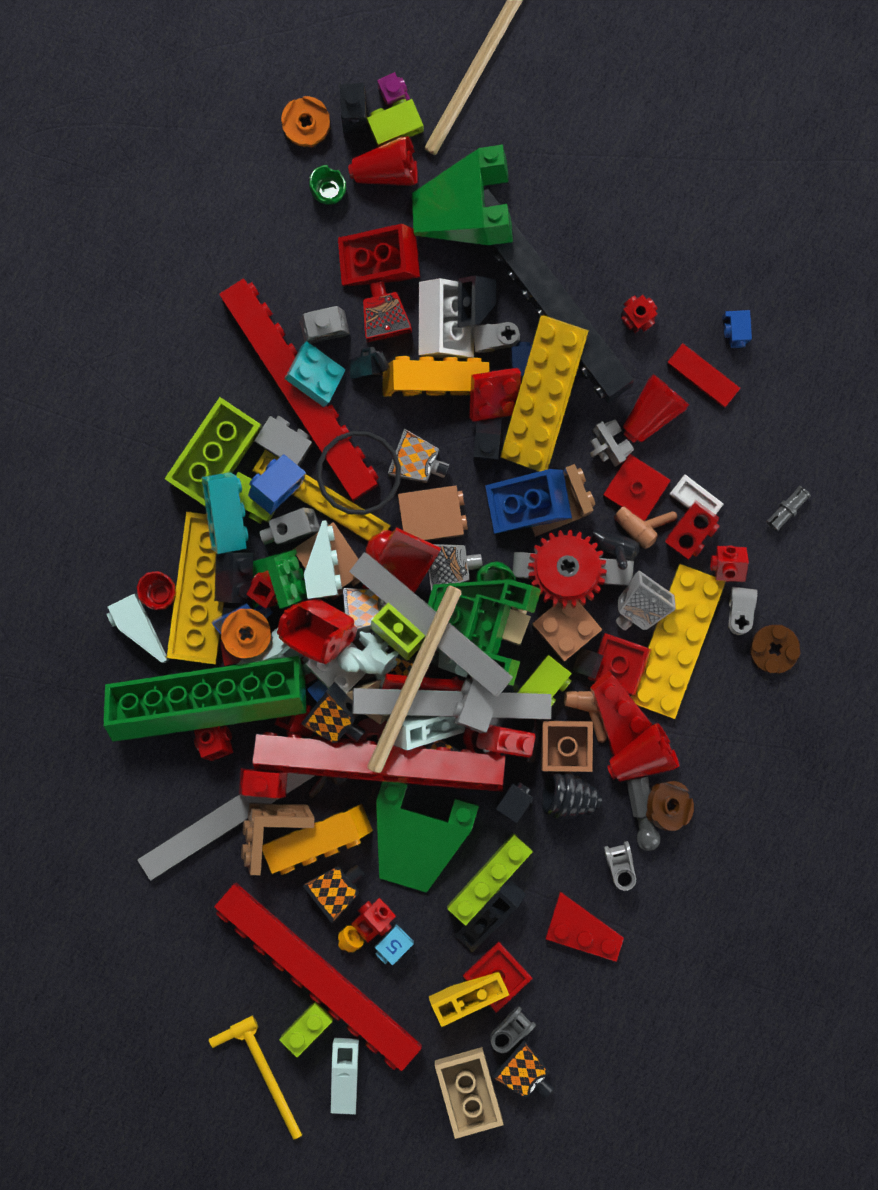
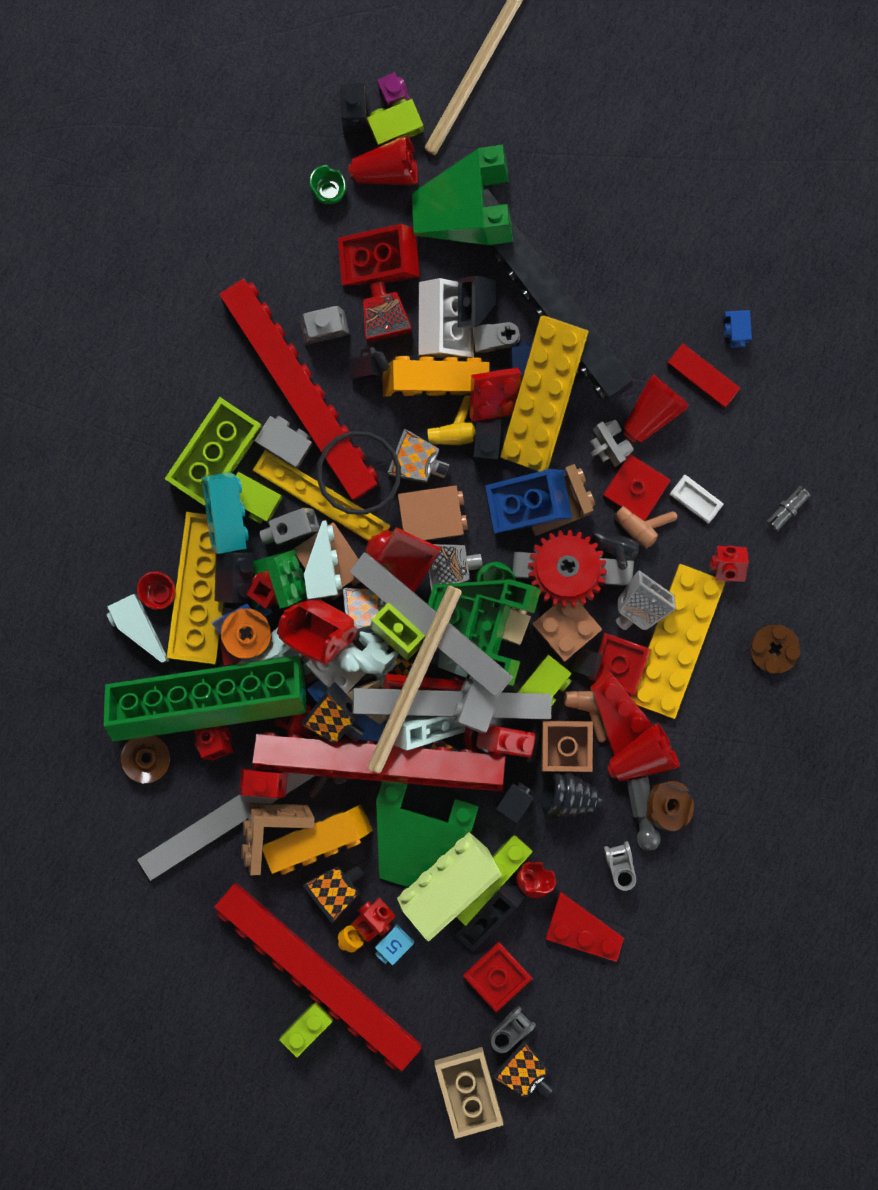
yellow bar [209,1015,302,1140] -> none
brick [248,454,306,515] -> none
orange plate [281,96,330,147] -> none
teal plate [284,341,346,407] -> none
light aqua slope [331,1038,359,1114] -> none
yellow slope [429,972,509,1027] -> none
red brick [621,295,657,333] -> none
red brick [665,500,720,560] -> none
light grey piece [728,587,757,635] -> none
none -> reddish brown dish [121,736,170,783]
none -> blue brick [354,714,386,741]
none -> yellowish green slope [397,833,502,941]
none -> yellow piece [428,395,476,445]
none -> red hair [516,862,556,899]

